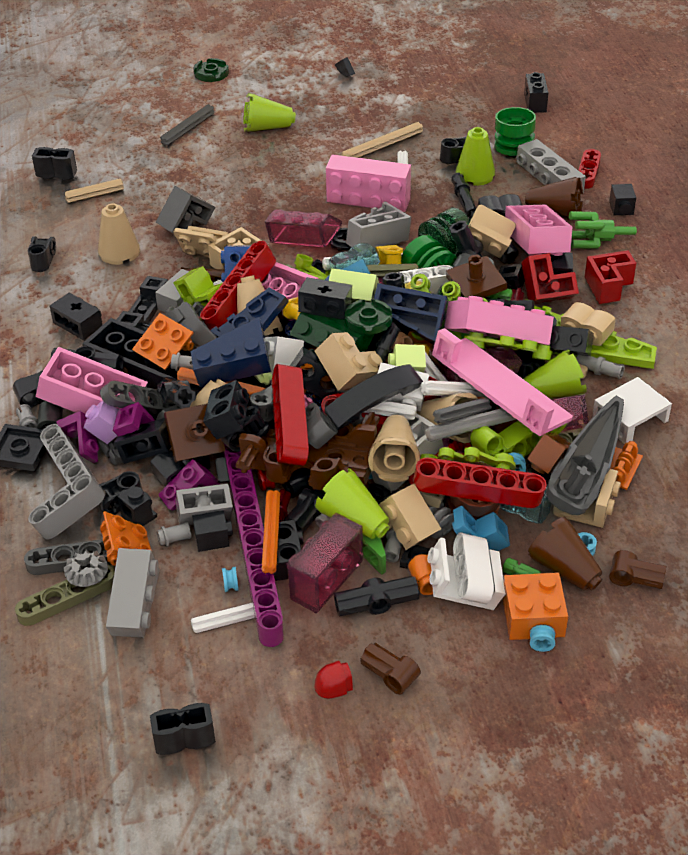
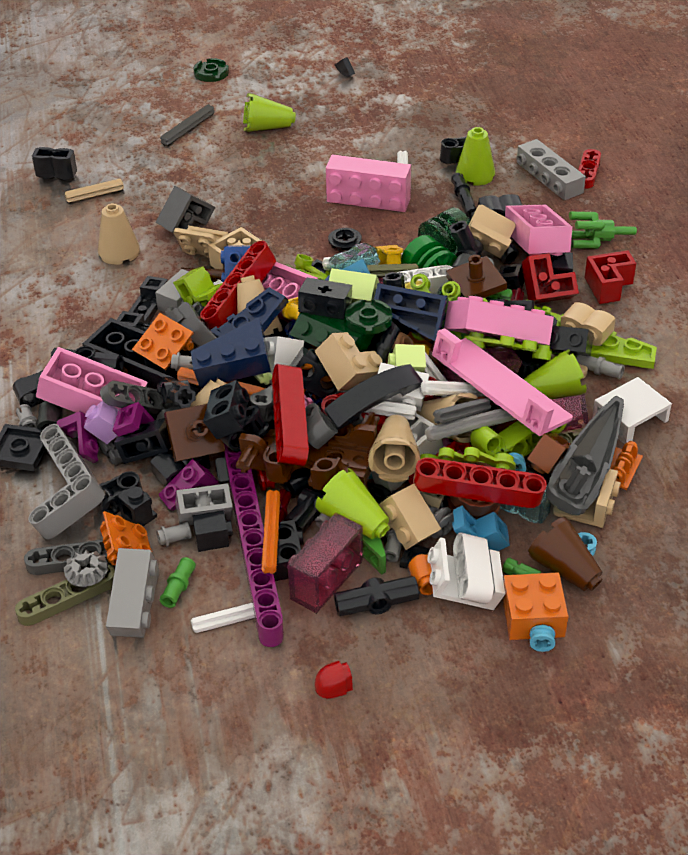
black piece [28,236,56,272] -> none
black brick [49,292,103,340] -> none
black brick [150,703,216,755] -> none
medium azure bush [222,566,239,592] -> none
clear pink slope [264,209,342,247] -> none
tan axle [342,122,423,158] -> none
light grey wedge [346,201,411,252] -> none
reddish brown piece [360,643,421,695] -> none
green wheel [494,107,536,156] -> none
black brick [524,72,549,113] -> none
reddish brown cone [525,177,583,217] -> none
black brick [609,184,636,216] -> none
reddish brown piece [609,550,667,589] -> none
none -> bright green pin [159,557,196,608]

